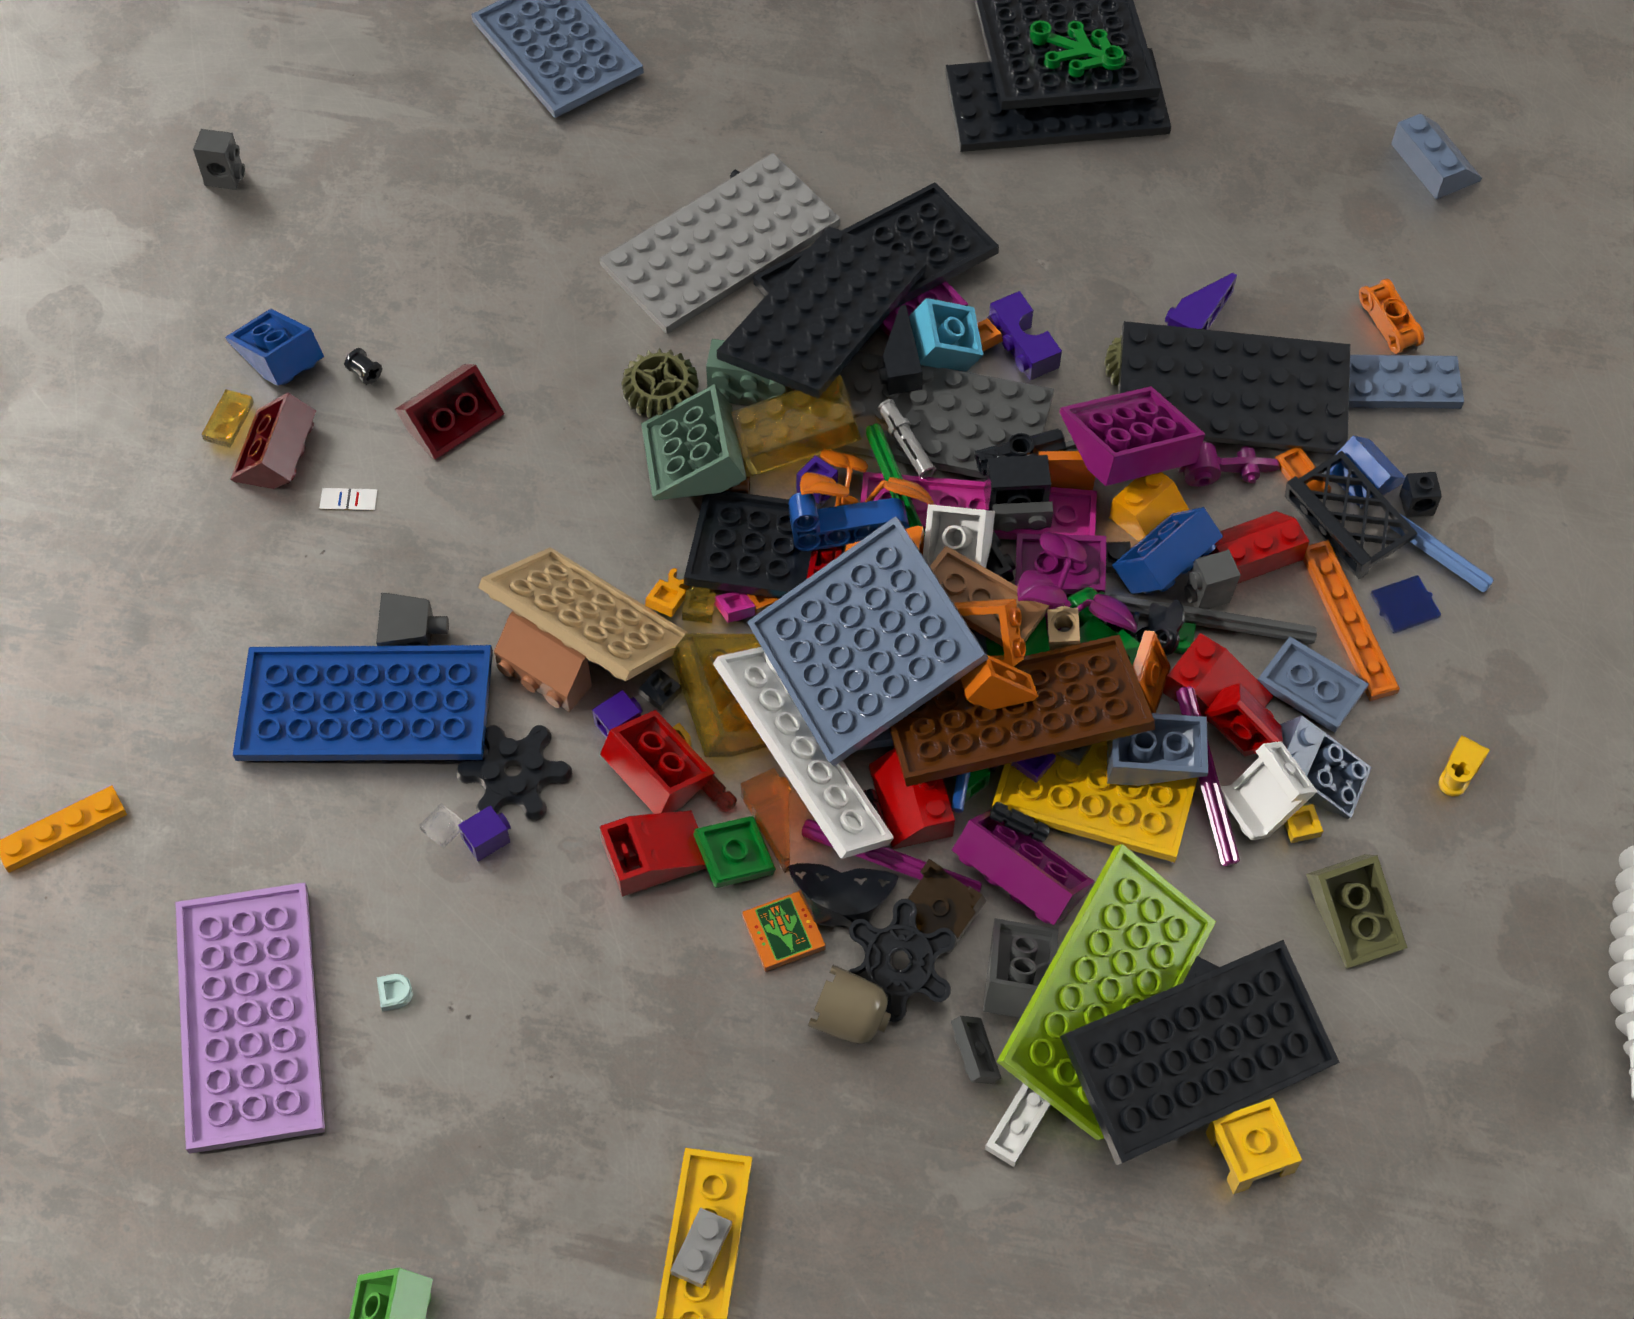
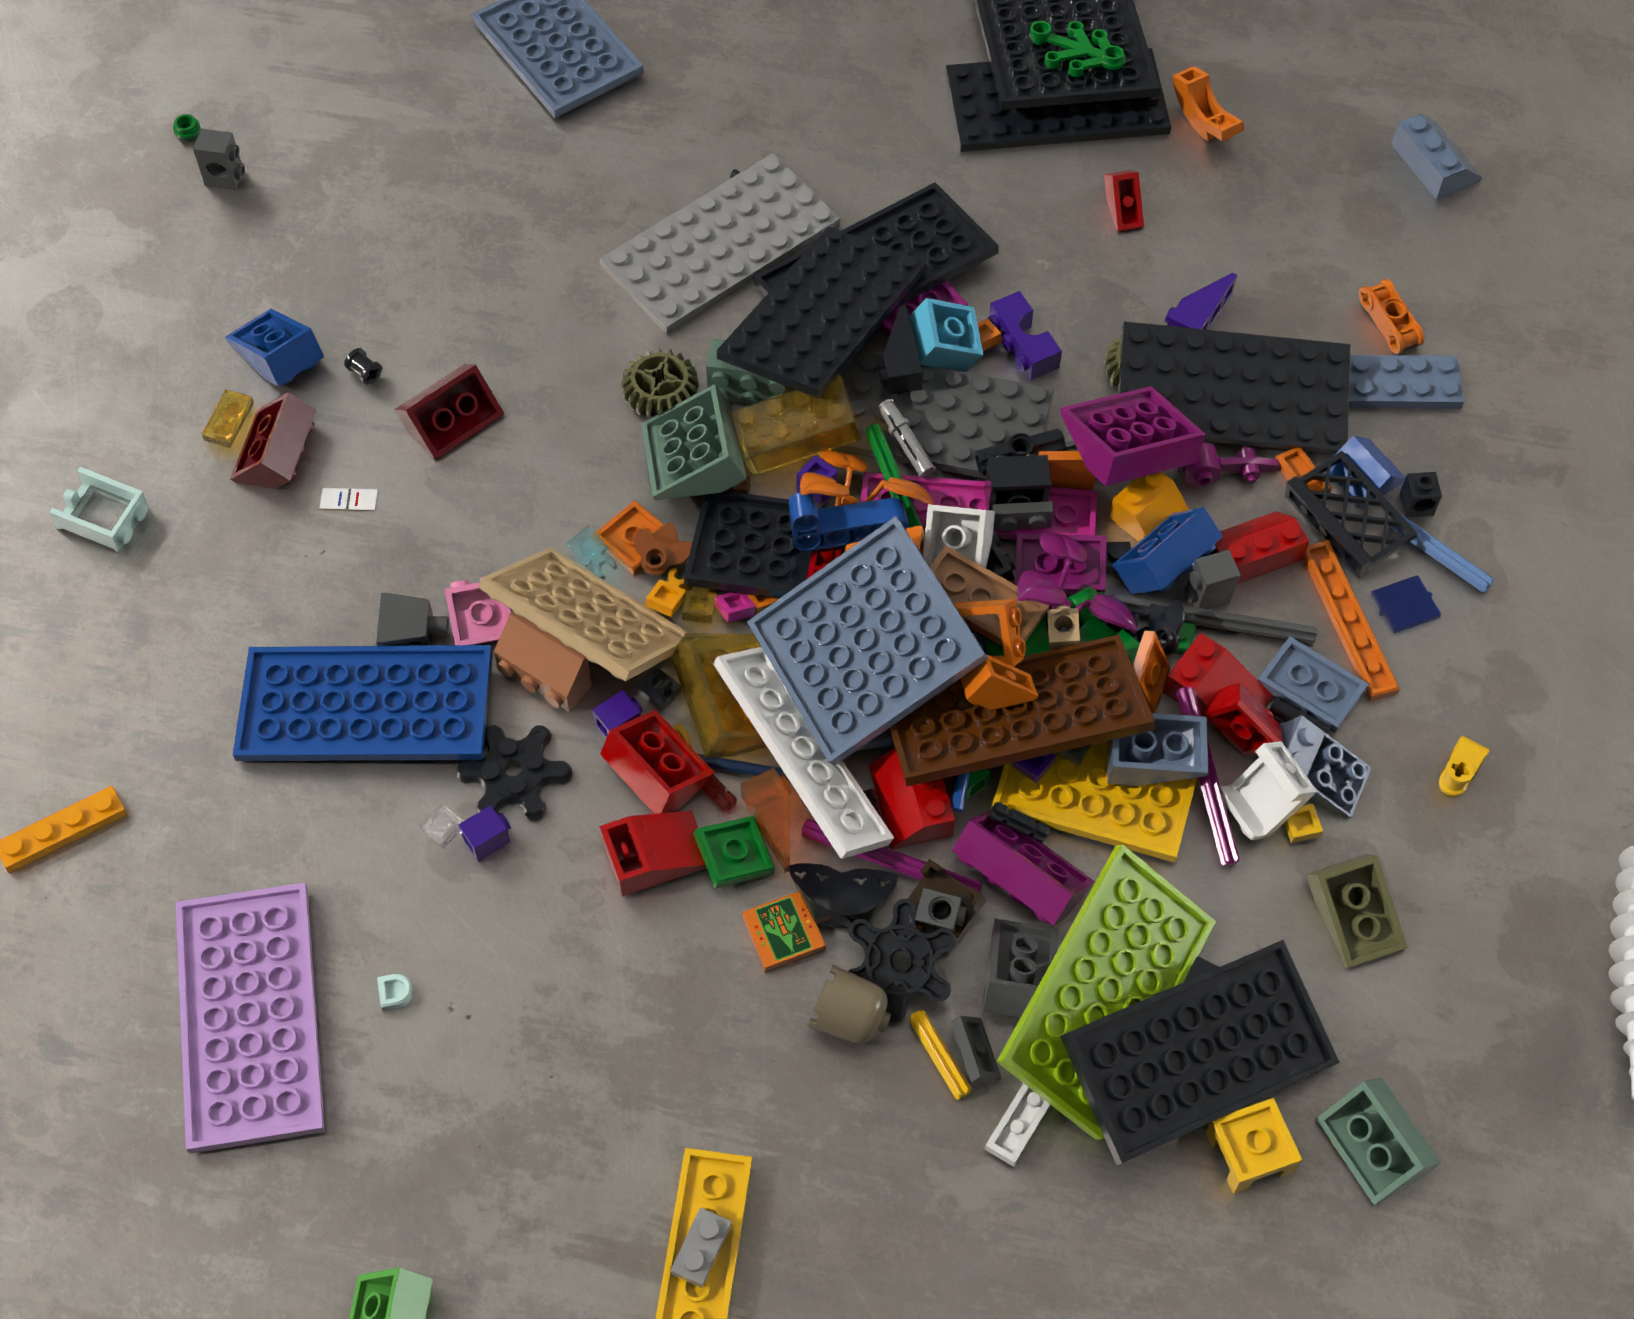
none -> light aqua window [49,467,148,552]
none -> green plate [173,114,201,140]
none -> bright pink plate [445,577,511,645]
none -> clear light blue plate [566,525,618,580]
none -> orange tile [592,500,664,576]
none -> dark orange plate [634,522,692,576]
none -> dark blue bar [698,754,783,780]
none -> yellow axle [909,1010,971,1100]
none -> dark grey brick [915,888,967,932]
none -> red slope [1104,170,1144,231]
none -> orange arch [1172,66,1244,141]
none -> black pin [1269,697,1332,734]
none -> sand green slope [1316,1077,1441,1205]

